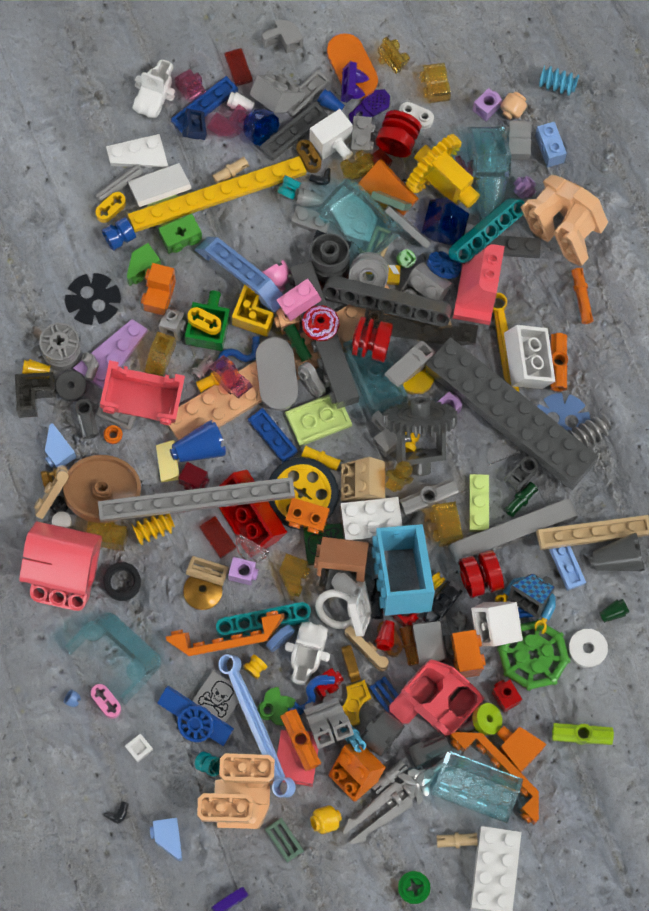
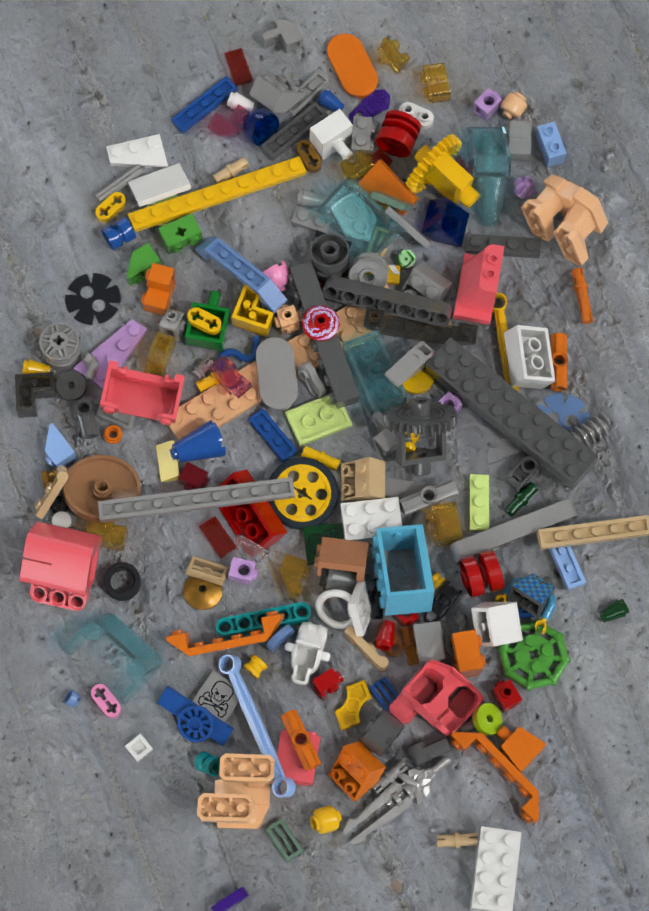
black animal [103,802,129,824] -> none
white piece [132,60,175,118] -> none
yellow piece [132,514,175,545] -> none
light blue slope [150,818,183,861] -> none
clear pink brick [175,69,206,102] -> none
dark blue slope [182,108,207,140] -> none
bright green plate [257,687,296,726] -> none
teal wheel [277,175,301,200] -> none
bright pink brick [277,279,322,321] -> none
dark green pin [283,324,313,362] -> none
orange brick [285,498,330,535] -> none
blue animal [287,675,335,715] -> none
light grey hips [304,695,354,749] -> none
black animal [309,168,331,185] -> none
light grey cone [331,572,361,597] -> none
medium azure axle [340,725,366,752] -> none
dark purple tile [341,61,369,103] -> none
pearl gold beam [341,644,361,682] -> none
red wheel [352,316,393,362] -> none
clear yellow hips [385,461,414,492] -> none
green gear [398,871,431,904] -> none
blue wheel [427,251,462,279] -> none
clear light blue brick [431,750,523,823] -> none
teal beam [449,198,525,263] -> none
medium azure piece [539,65,580,96] -> none
lime piece [552,723,614,745] -> none
white tile [568,629,608,668] -> none
dark grey cone [590,533,645,571] -> none

